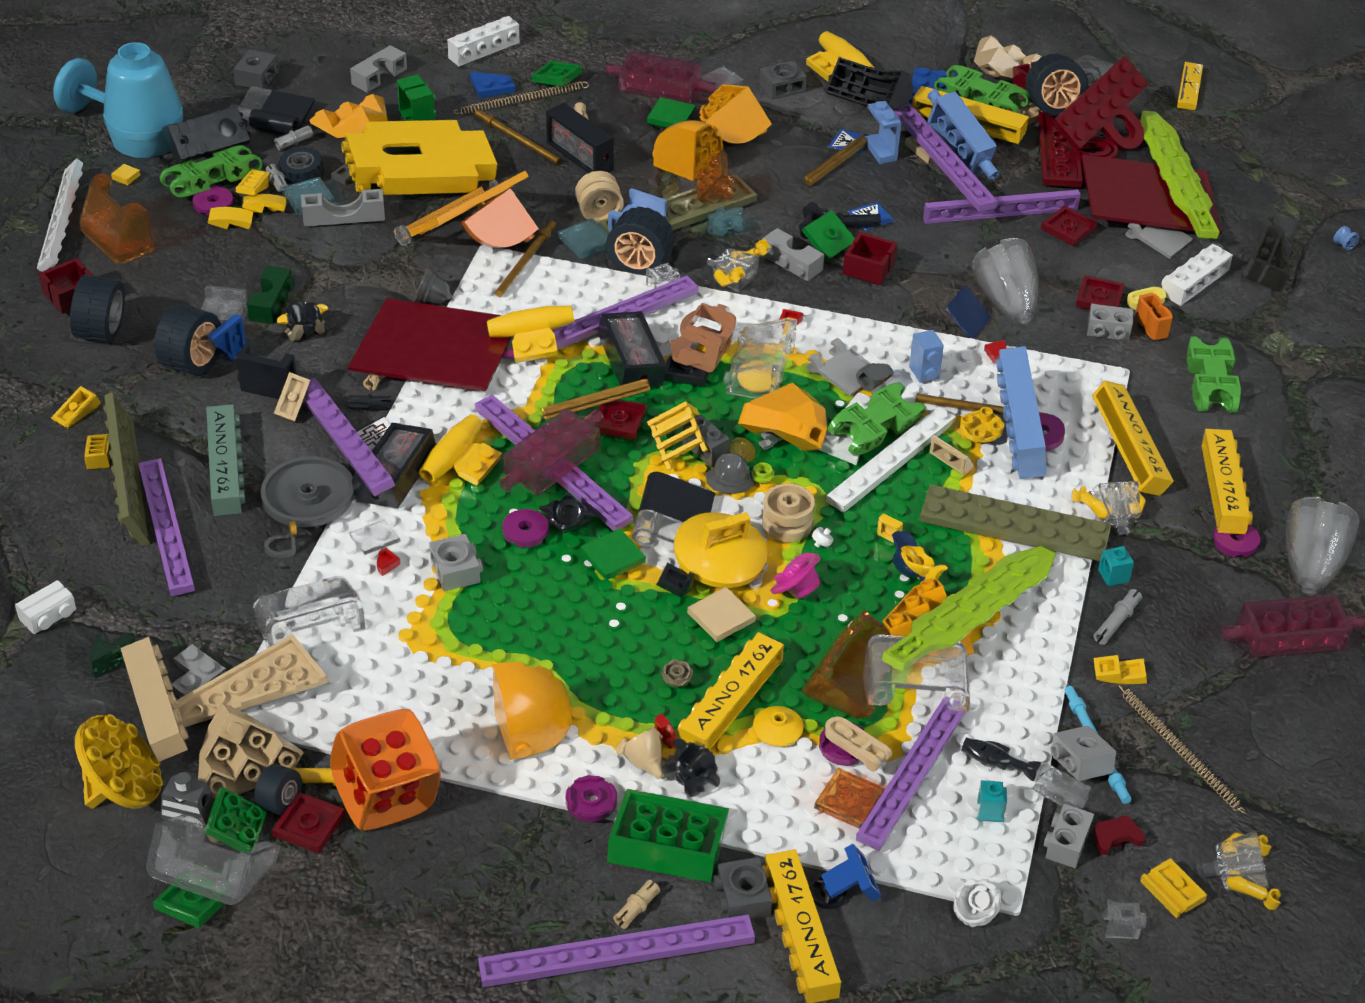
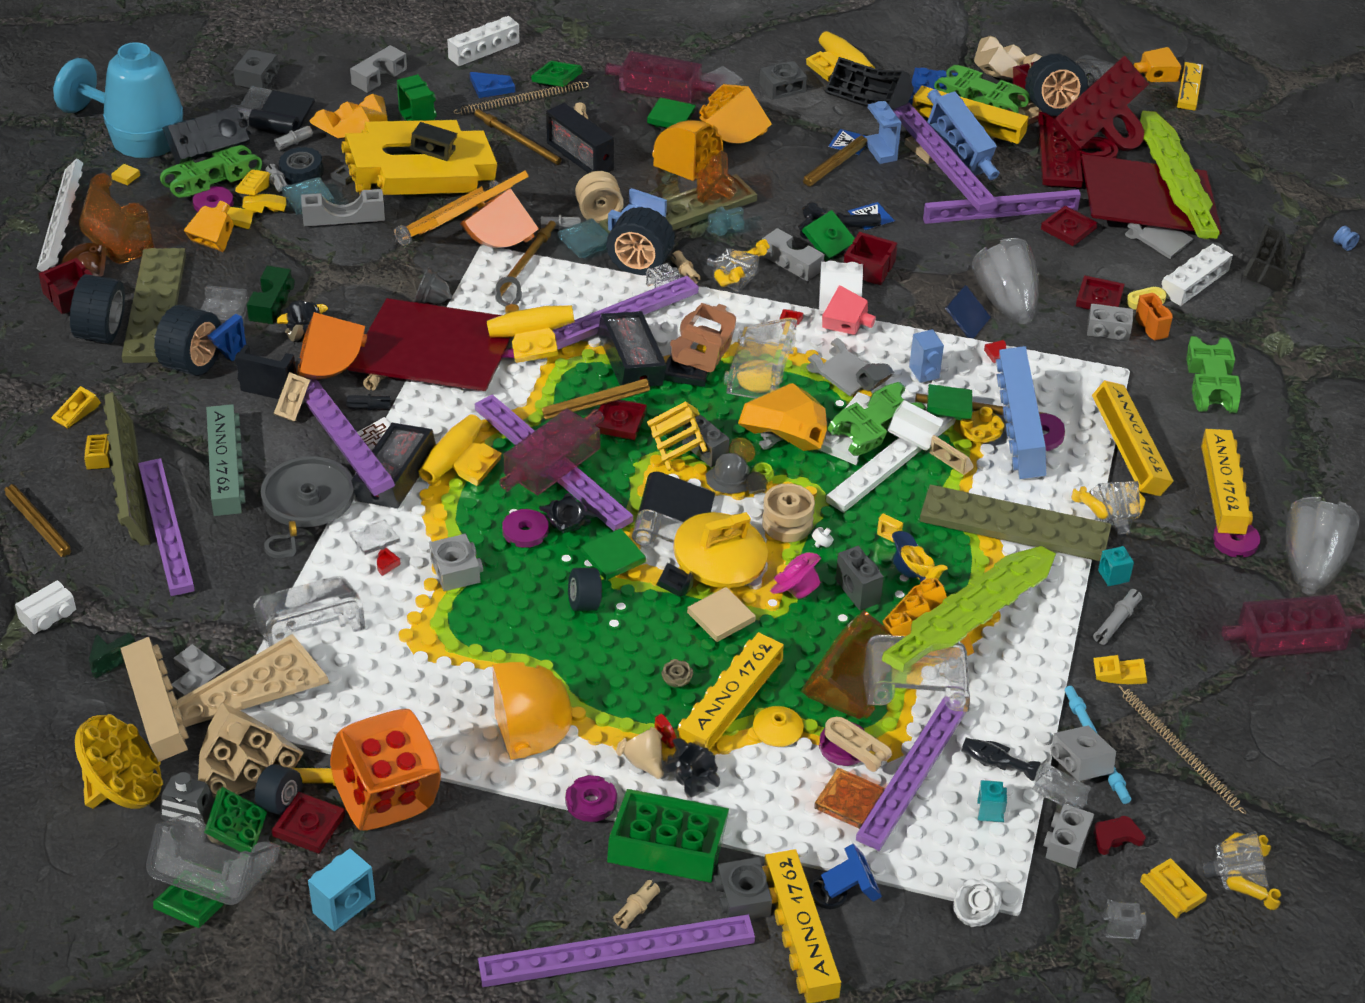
none -> pearl gold axle [4,484,71,557]
none -> reddish brown hat [60,243,107,277]
none -> olive plate [122,248,186,363]
none -> light orange torso [184,201,234,252]
none -> orange brick [297,312,367,380]
none -> medium azure brick [308,849,375,931]
none -> pearl dark grey brick [410,122,458,161]
none -> dark grey piece [495,276,522,314]
none -> light grey axle [541,215,581,231]
none -> black wheel [568,568,602,611]
none -> tan pin [670,251,700,284]
none -> clear smoke plate [745,472,768,494]
none -> white slope [819,261,863,314]
none -> coral torso [822,285,876,335]
none -> dark grey brick [835,546,884,611]
none -> white panel [888,400,943,451]
none -> green tile [927,384,972,420]
none -> light orange torso [1134,47,1181,82]

